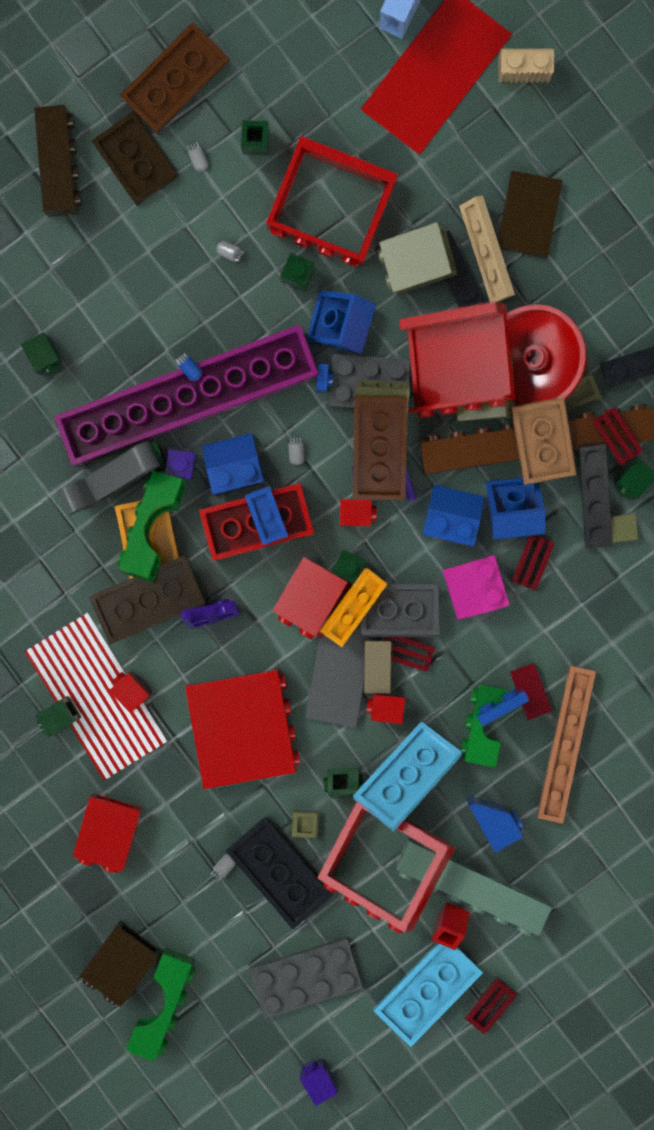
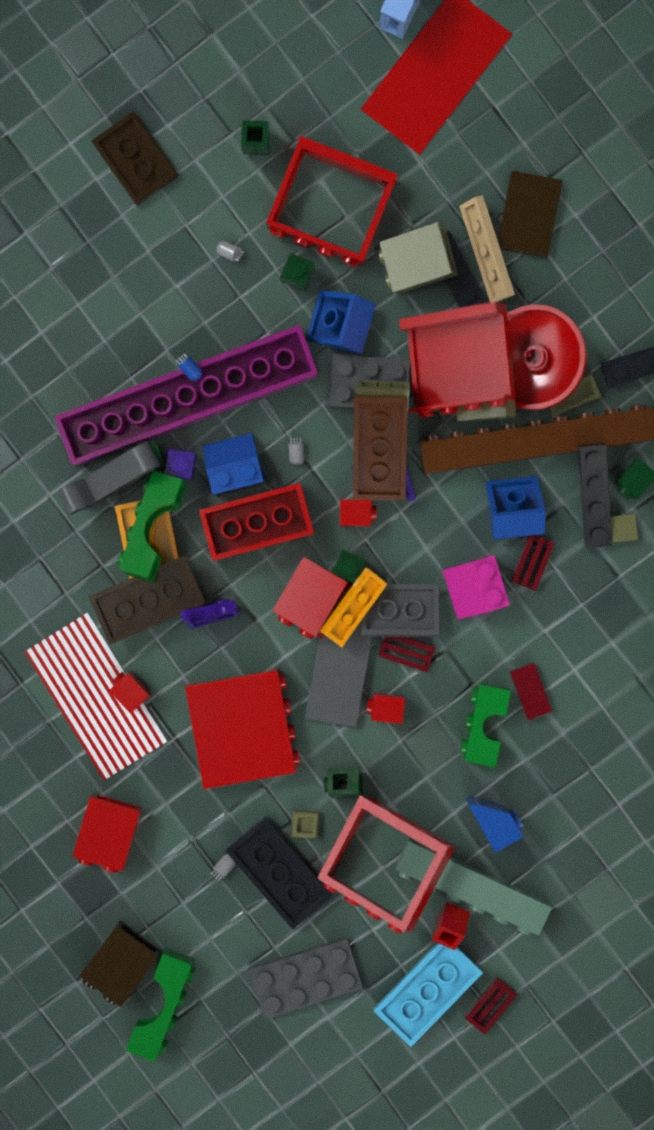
dark green brick [21,332,63,376] -> none
dark brown brick [34,105,82,217] -> none
dark green brick [35,696,82,737] -> none
reddish brown plate [119,22,230,134] -> none
light grey piece [187,142,209,172] -> none
blue plate [244,486,288,545] -> none
dark purple brick [300,1058,338,1106] -> none
blue plate [316,364,333,393] -> none
medium azure plate [353,721,462,831] -> none
dark tan tile [364,641,391,693] -> none
blue slope [422,484,484,547] -> none
blue plate [476,688,529,726] -> none
tan brick [498,48,554,83] -> none
medium nougat tile [511,397,576,485] -> none
nougat plate [536,665,596,824] -> none
dark red tile [591,407,643,465] -> none

